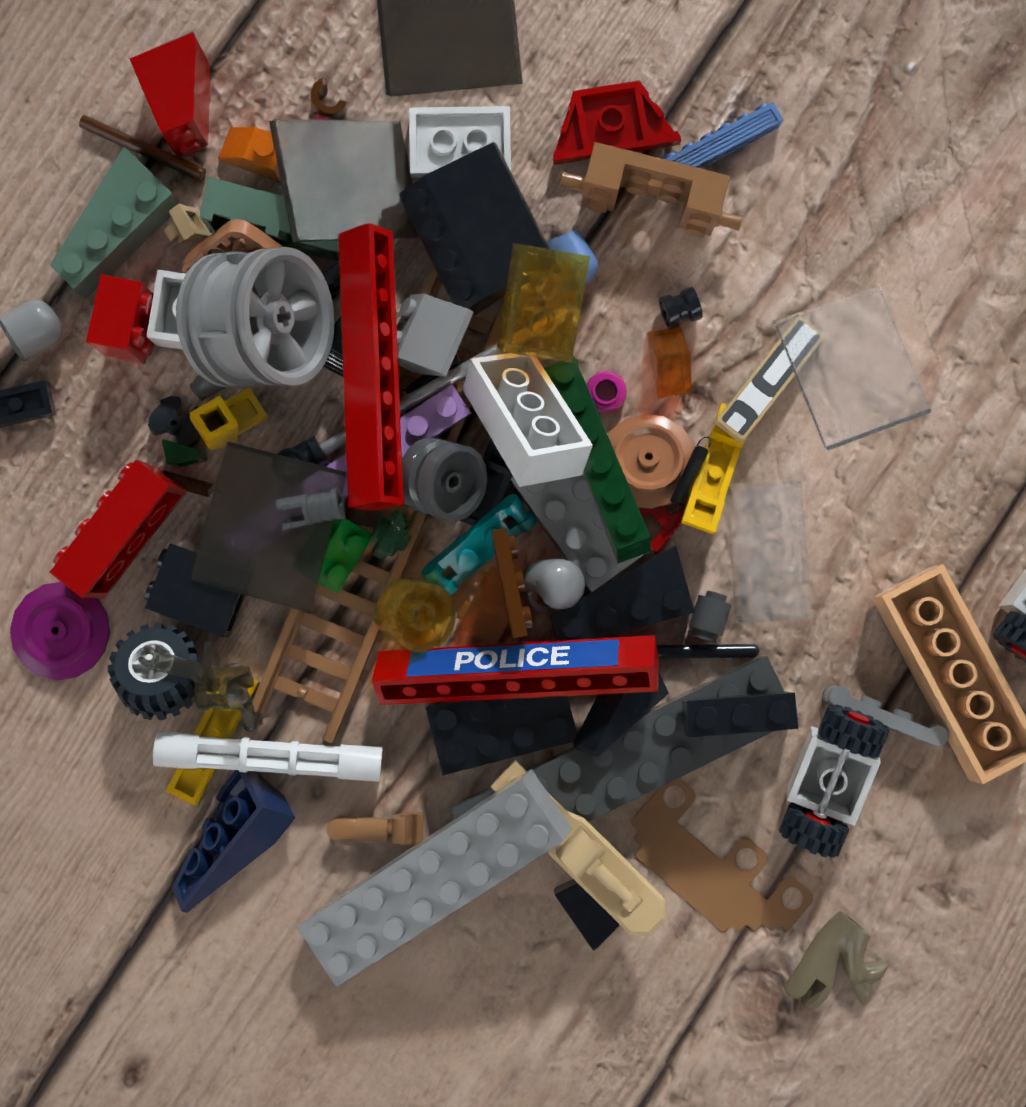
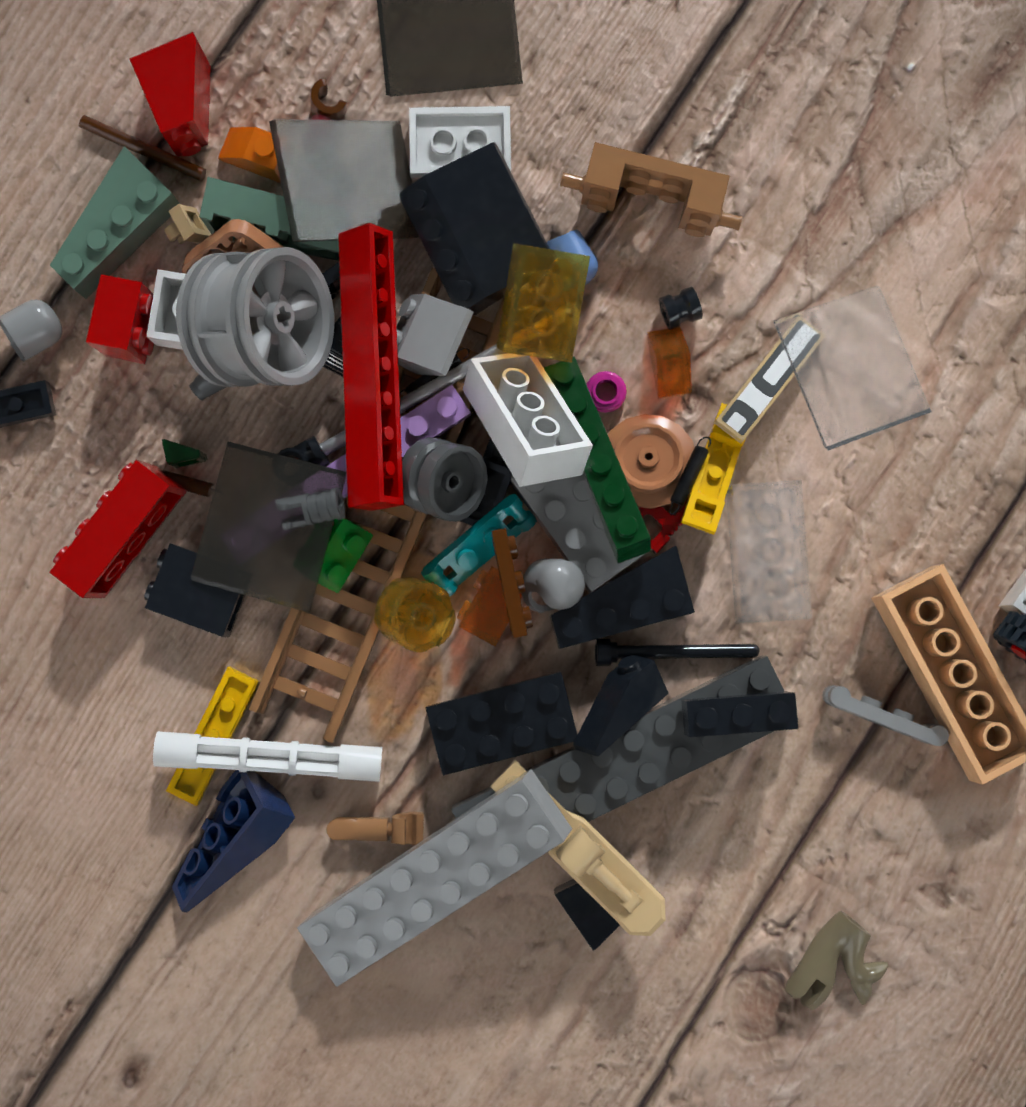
magenta piece [10,582,110,681] -> none
piece [108,623,257,732] -> none
black piece [148,396,201,448] -> none
yellow brick [190,387,268,450] -> none
clear green plate [369,510,411,560] -> none
red brick [372,635,659,705] -> none
red wing [552,80,681,165] -> none
medium nougat piece [631,778,813,932] -> none
medium blue piece [663,102,783,169] -> none
dark grey brick [689,590,732,643] -> none
brick [779,704,890,858] -> none

